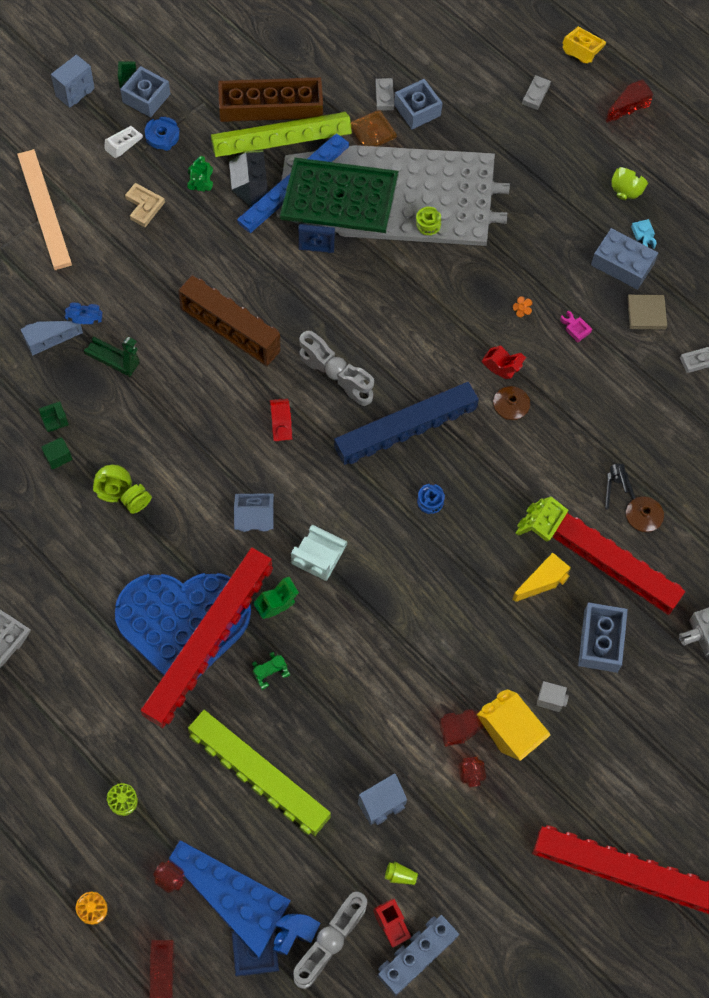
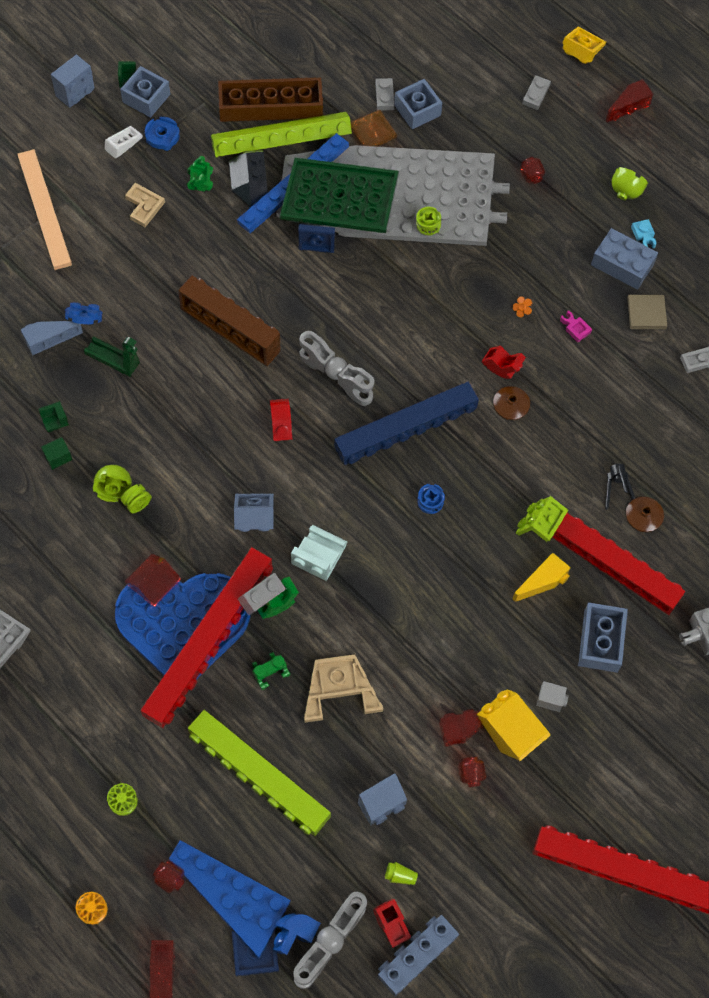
none -> clear red slope [125,554,181,607]
none -> light grey brick [237,573,286,615]
none -> tan wing [304,654,383,723]
none -> clear red head [520,157,546,184]

